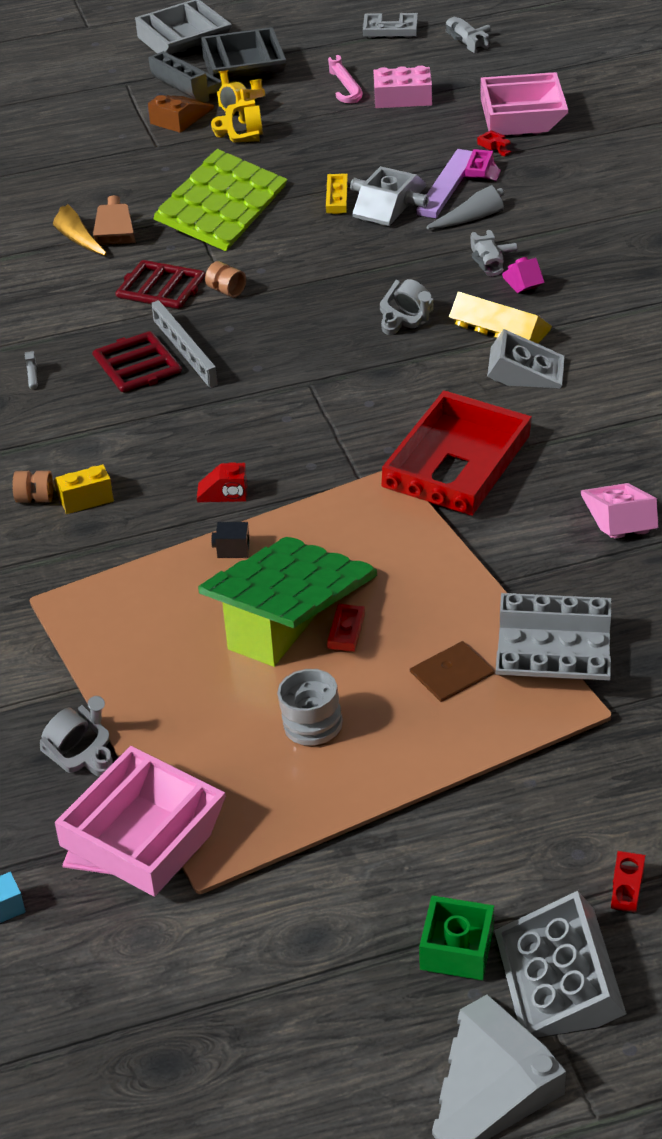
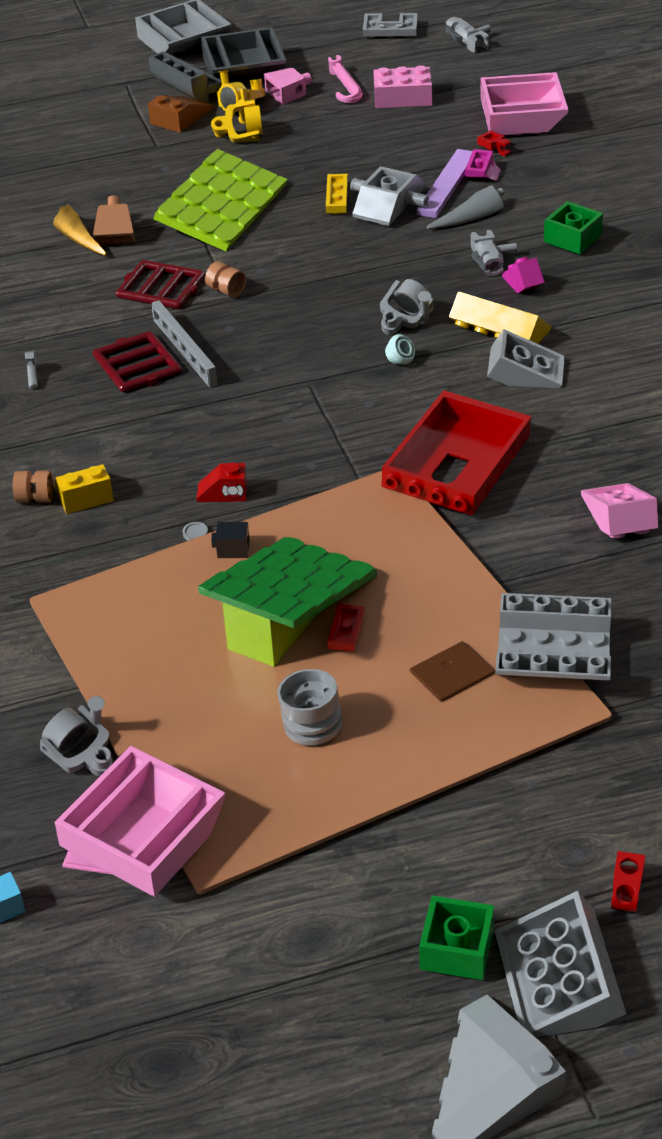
none -> light grey piece [183,522,208,541]
none -> bright pink torso [264,68,312,105]
none -> light aqua cone [385,334,415,364]
none -> green brick [544,201,603,254]

